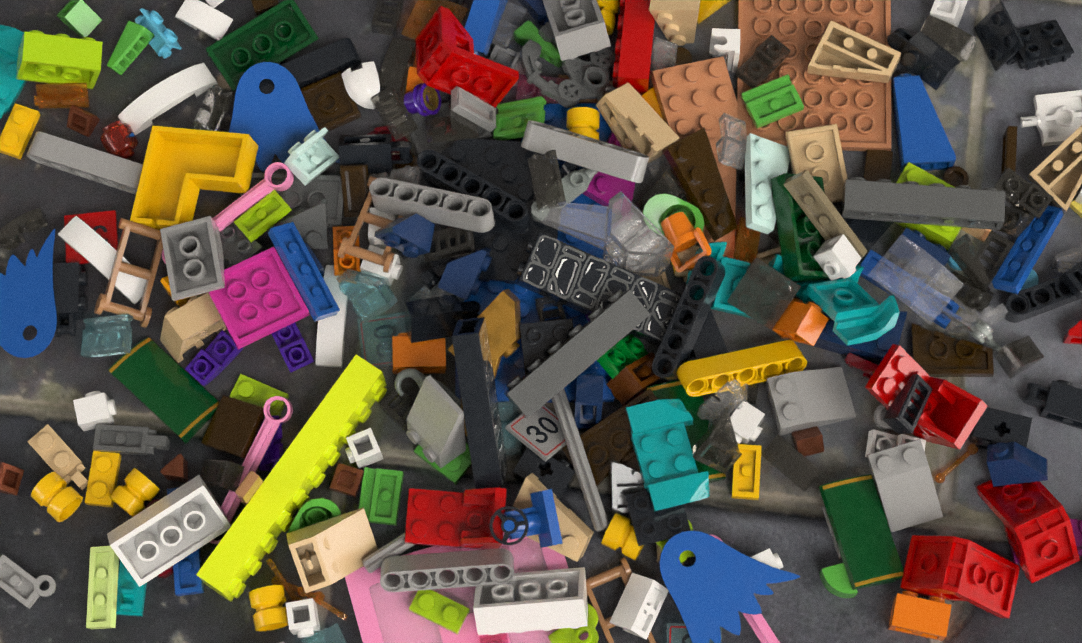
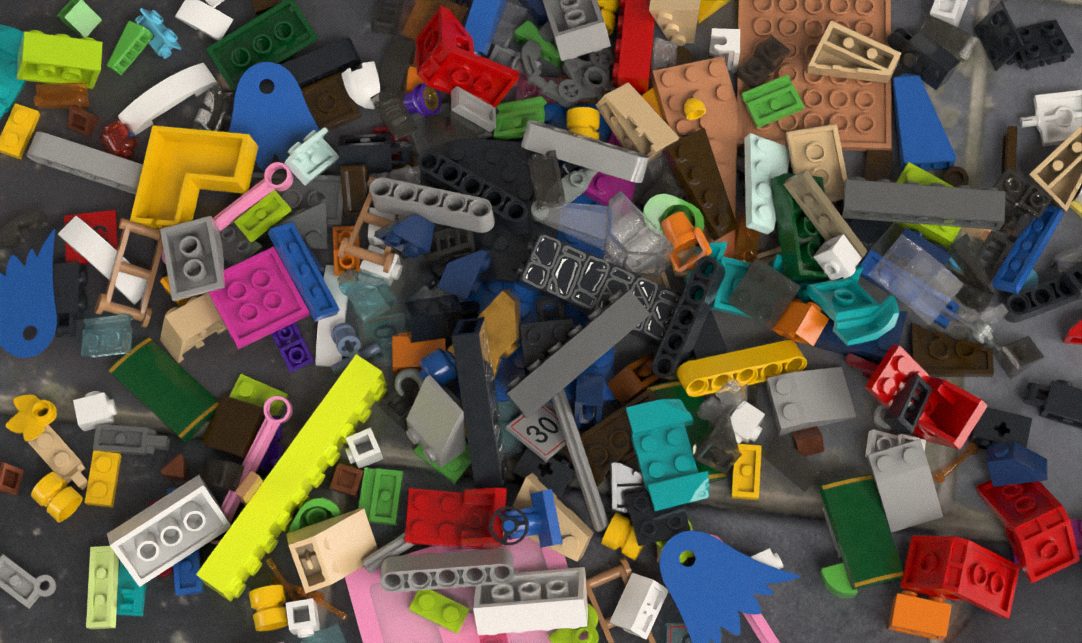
yellow wheel [109,468,160,517] -> none
dark purple slope [185,330,243,386] -> none
green slope [597,334,648,379] -> none
clear slope [716,113,747,170] -> none
none -> yellow plate [5,394,57,441]
none -> sand blue piece [331,323,381,375]
none -> blue head [418,348,458,387]
none -> yellow hinge [684,98,706,120]

